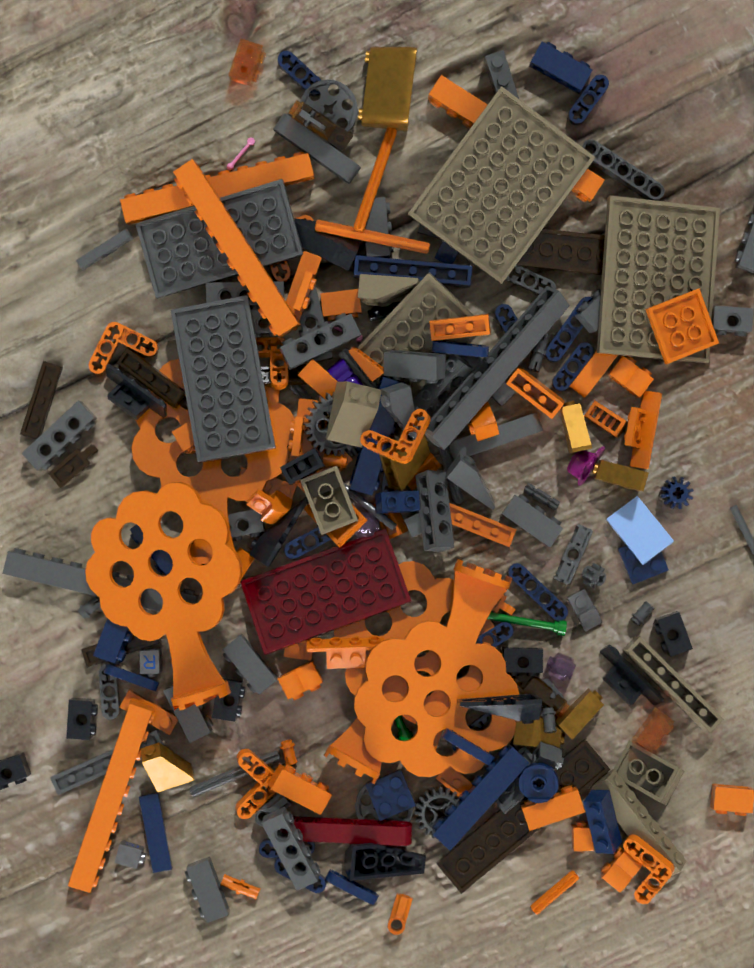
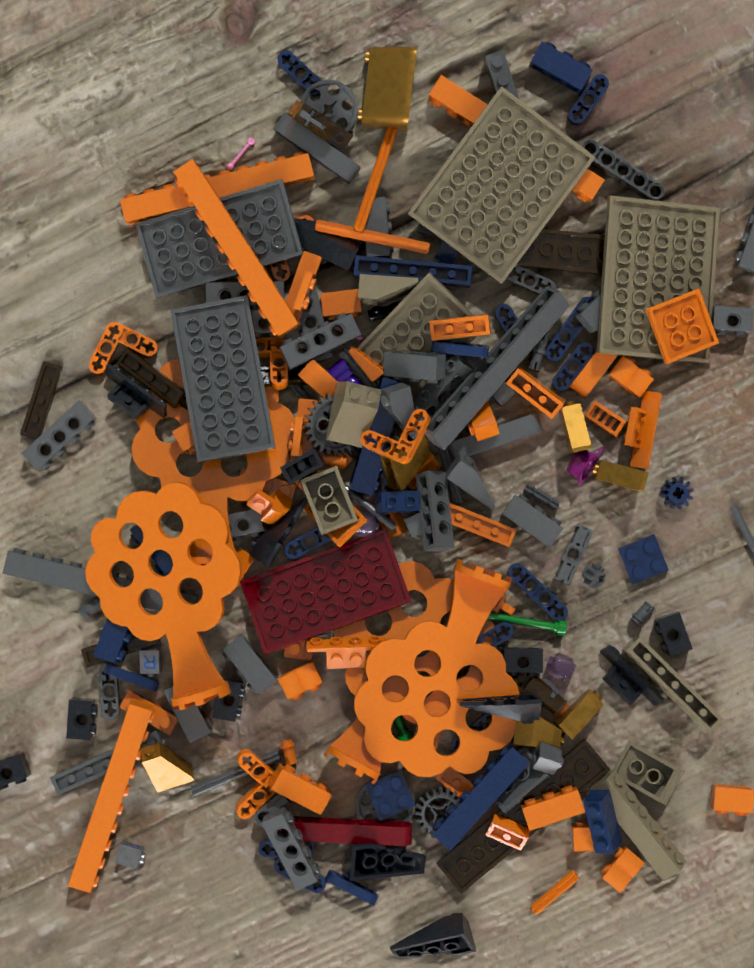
dark brown plate [48,444,99,488] -> none
dark grey piece [76,229,134,271] -> none
dark blue tile [139,792,173,873] -> none
dark grey brick [185,856,230,923] -> none
orange pin [220,874,261,900] -> none
clear orange brick [228,38,266,87] -> none
orange piece [388,893,413,935] -> none
dark blue beam [442,728,495,766] -> none
dark blue plate [519,763,559,803] -> none
dark grey pin [540,708,557,733] -> none
flat silver slope [567,589,602,632] -> none
light blue tile [606,496,674,565] -> none
orange beam [623,834,675,904] -> none
clear orange brick [633,707,675,753] -> none
none -> black wedge [390,913,476,959]
none -> orange slope [486,813,530,851]

